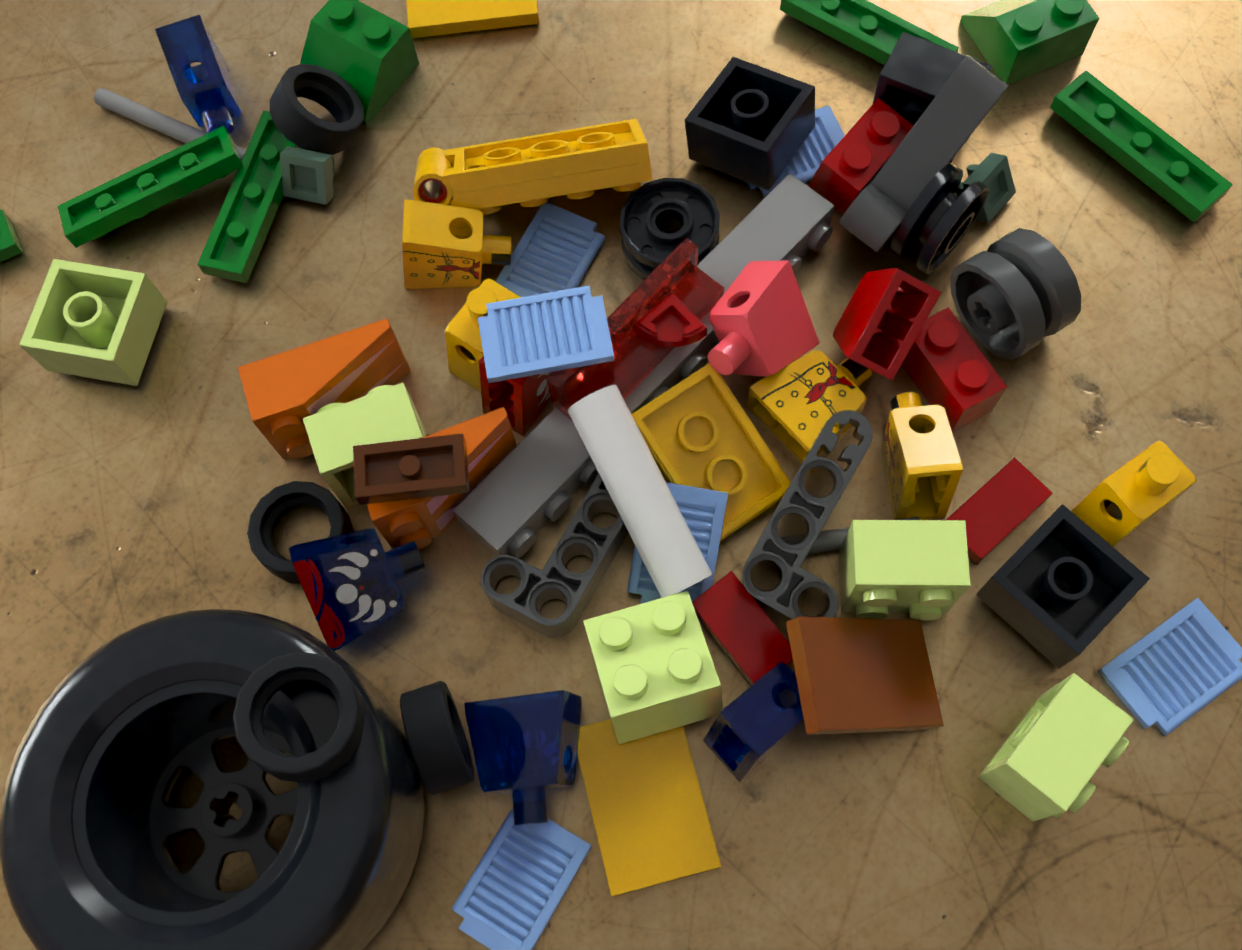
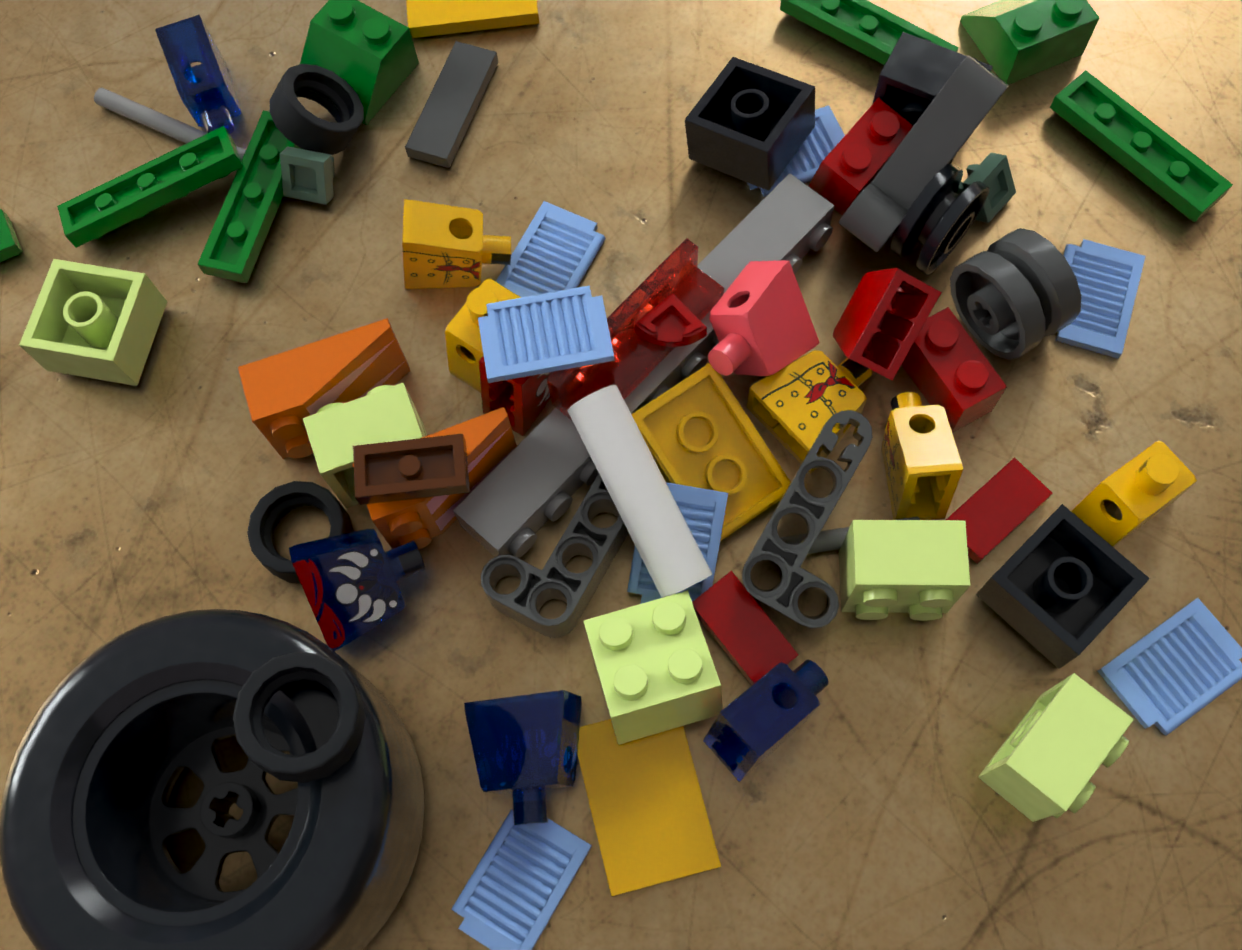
black tyre [400,681,474,795] -> none
yellow hinge [413,119,652,215] -> none
black wheel [619,178,720,286] -> none
dark orange tile [786,617,944,735] -> none
none -> dark grey tile [405,41,498,168]
none -> light blue window [1055,239,1145,359]

